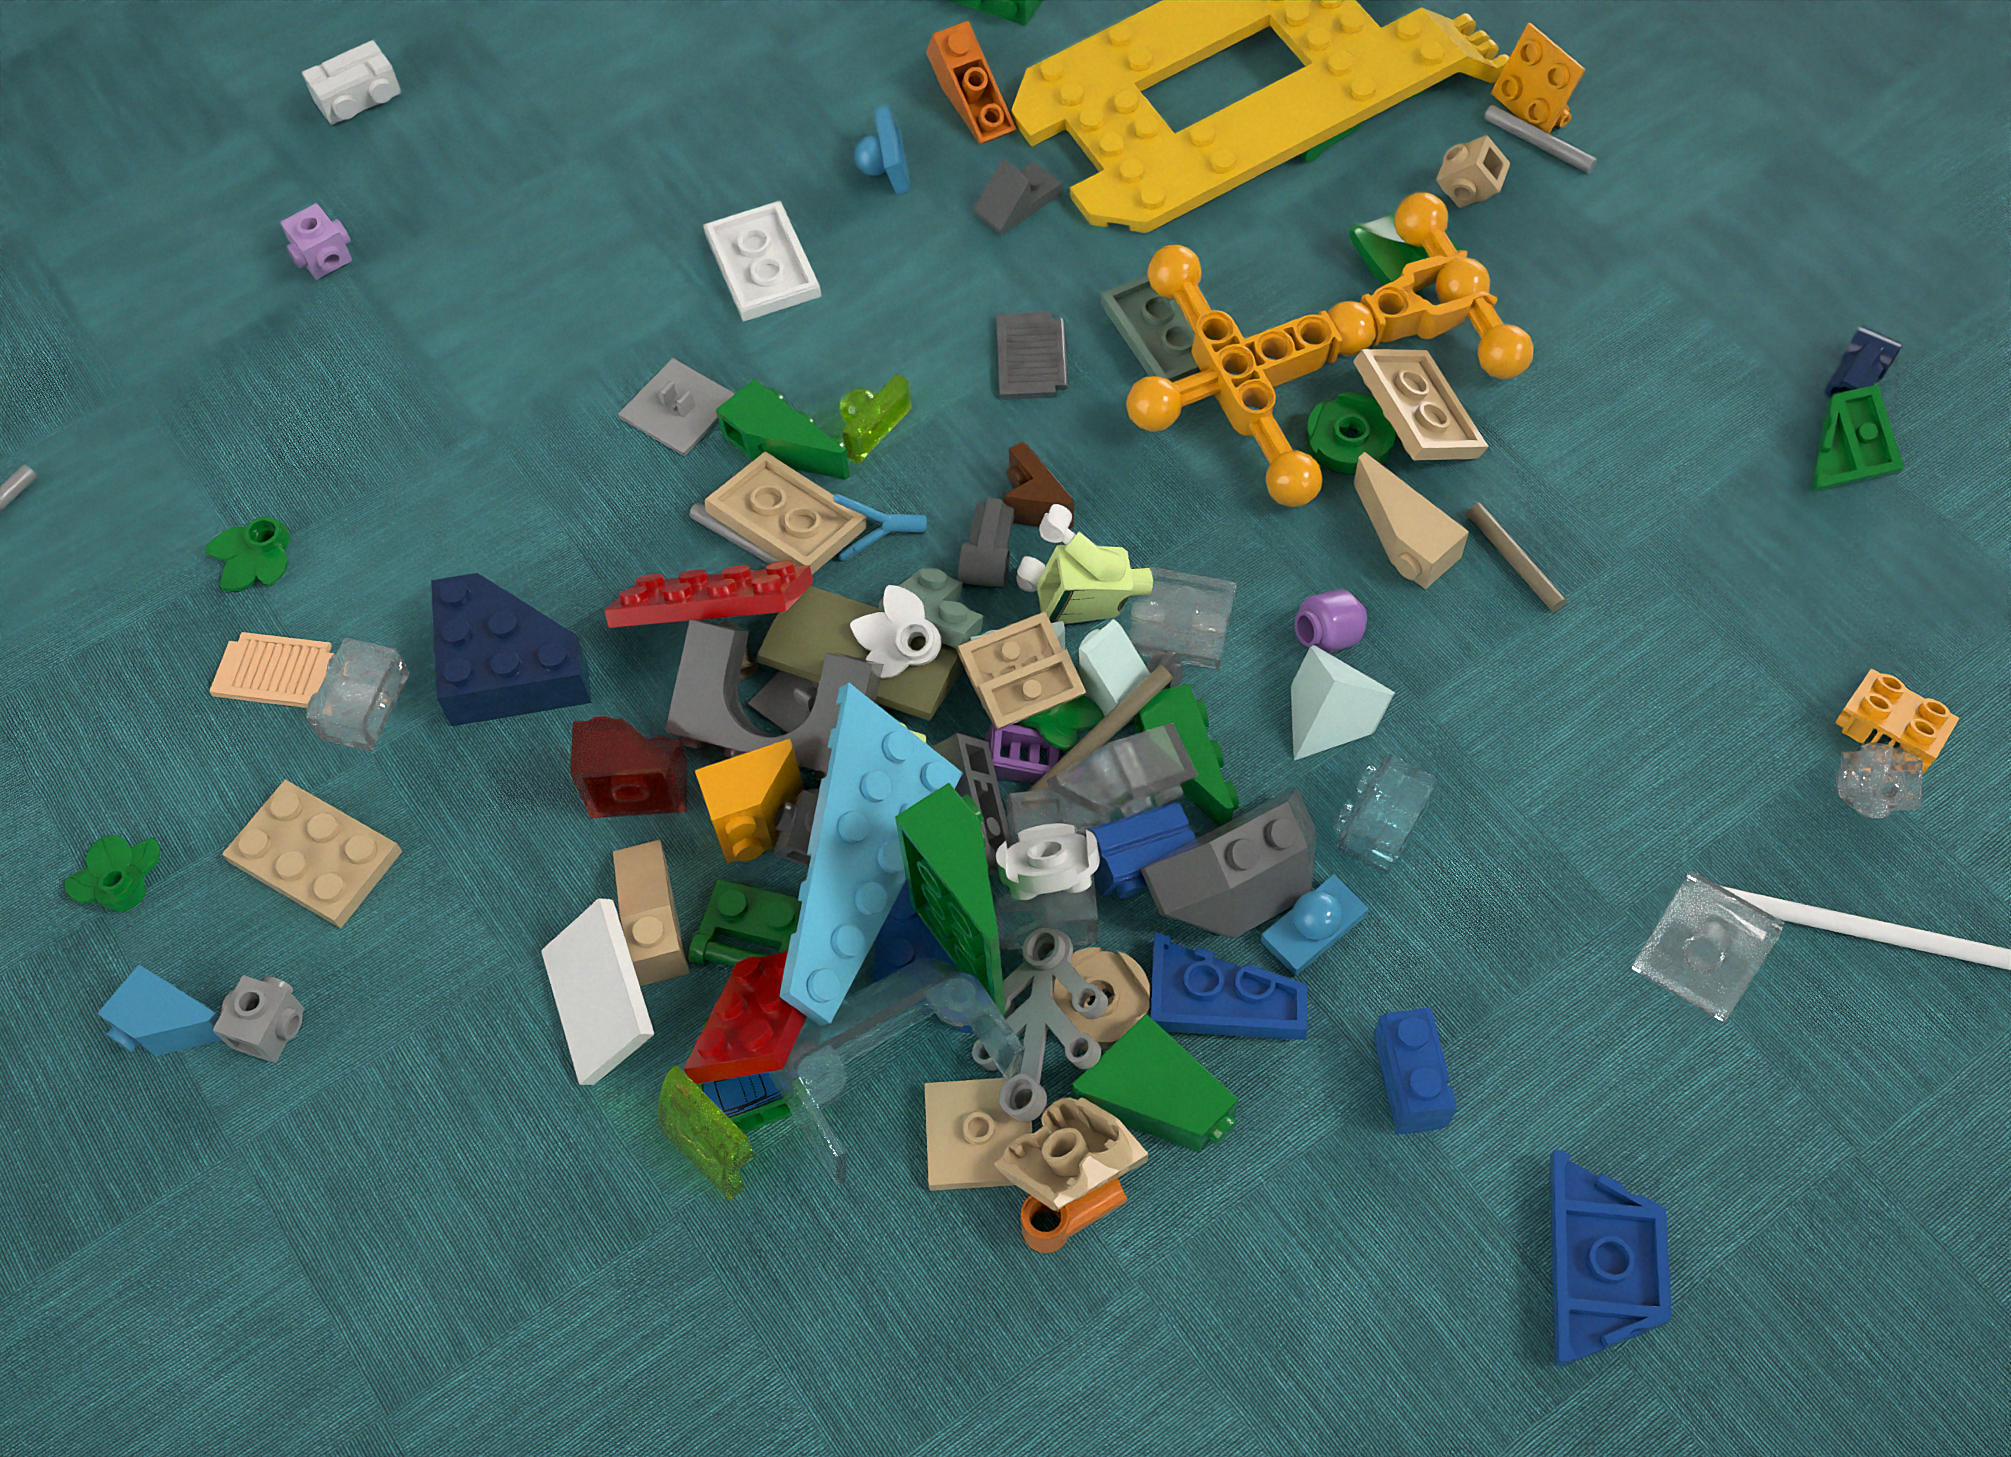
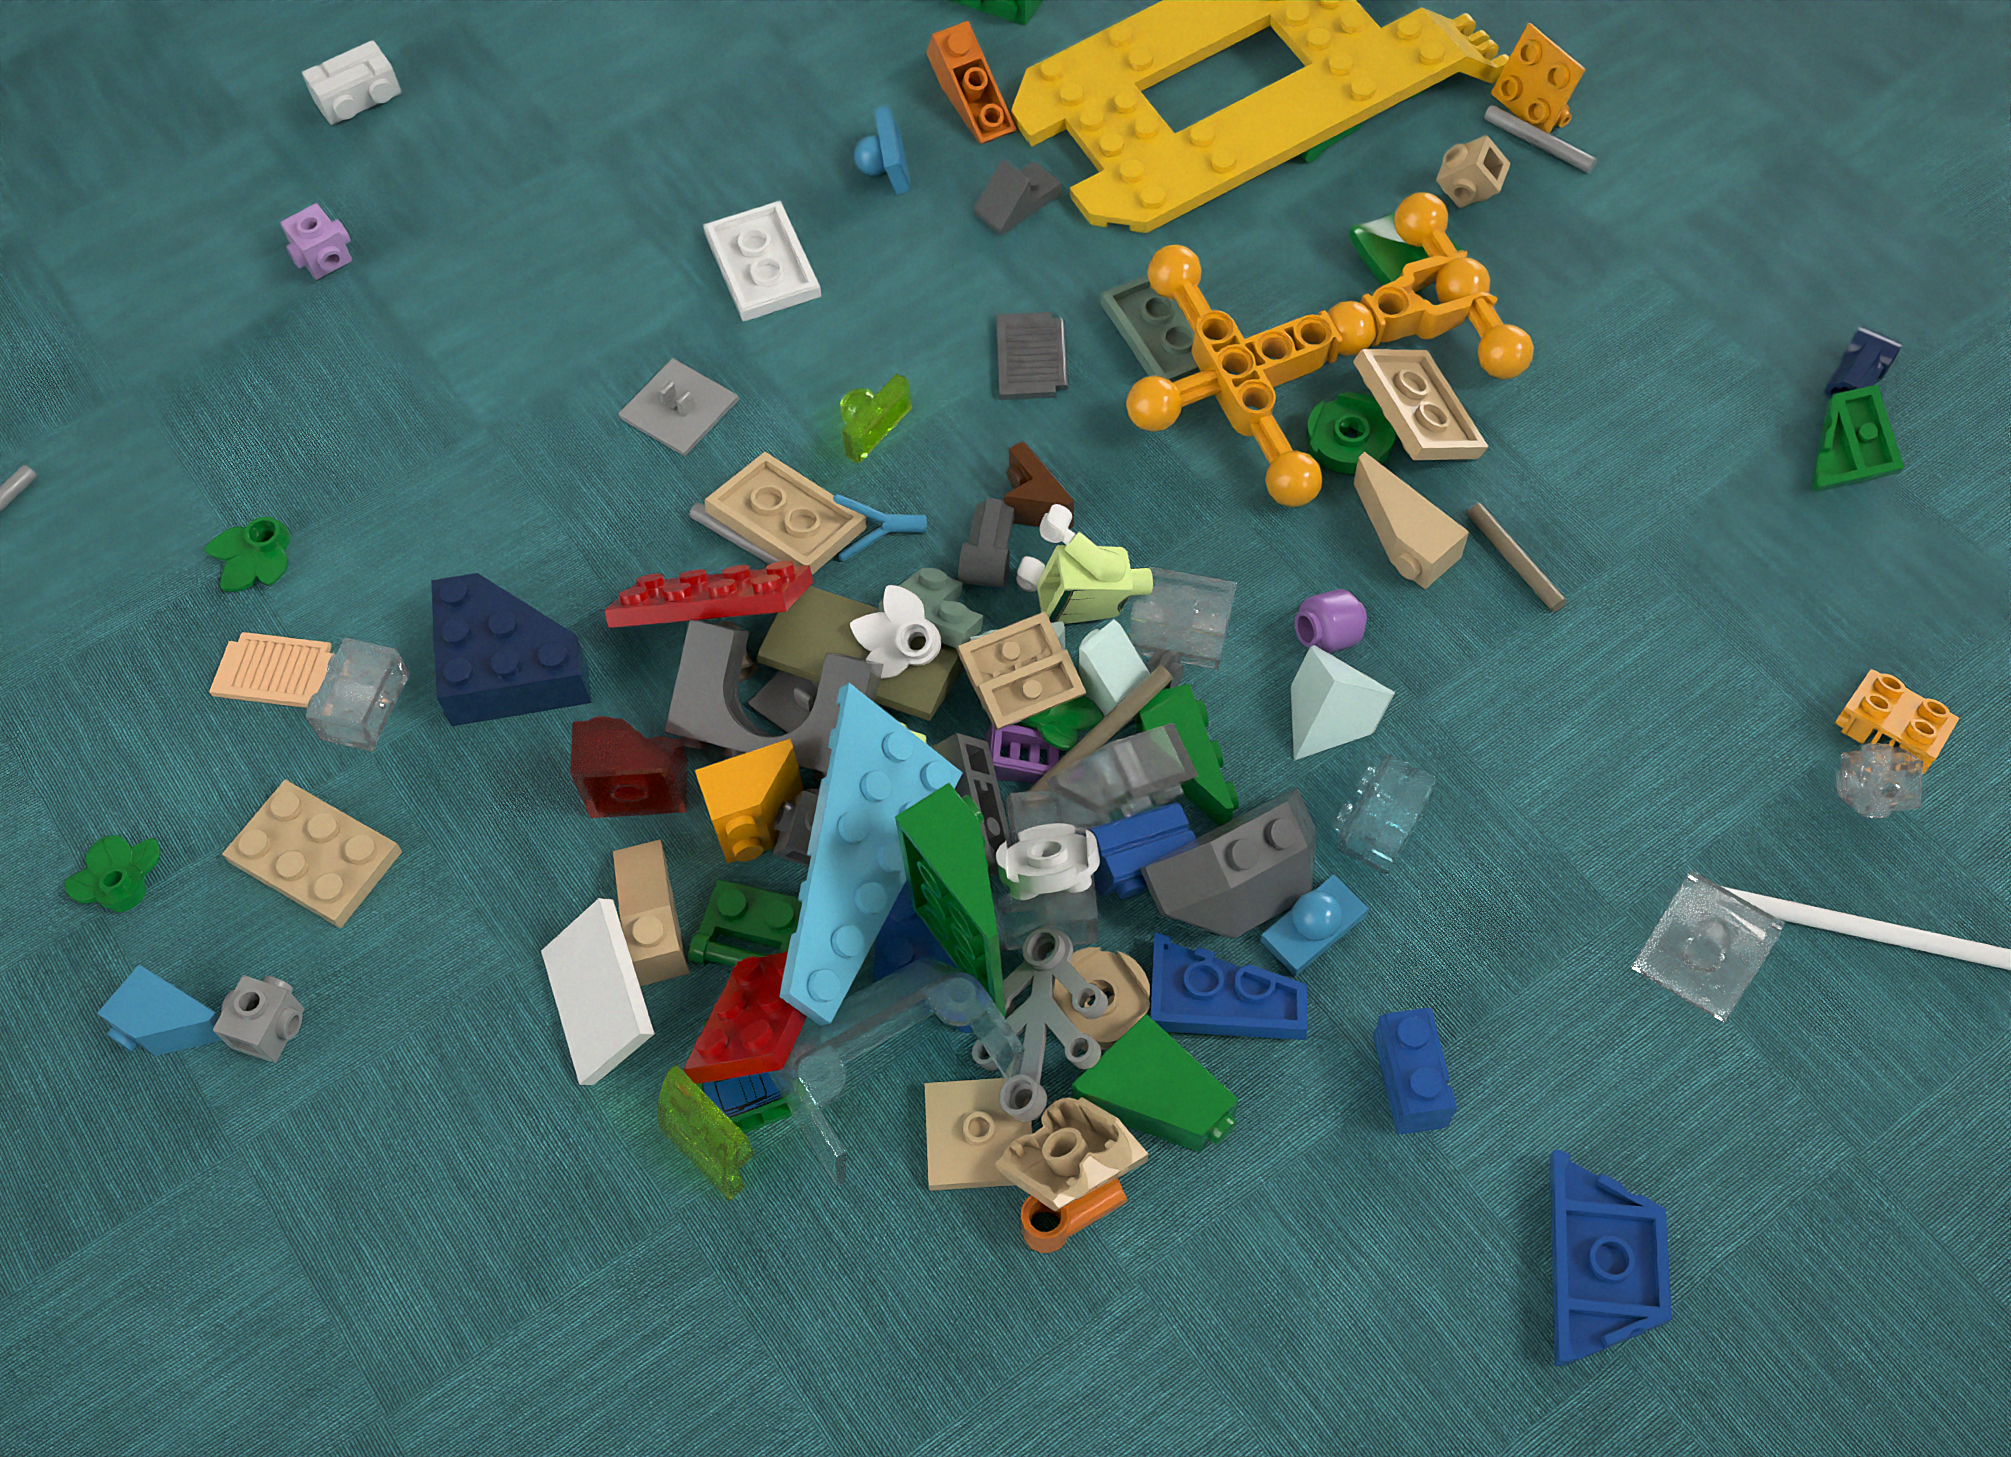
green slope [716,379,850,480] -> none

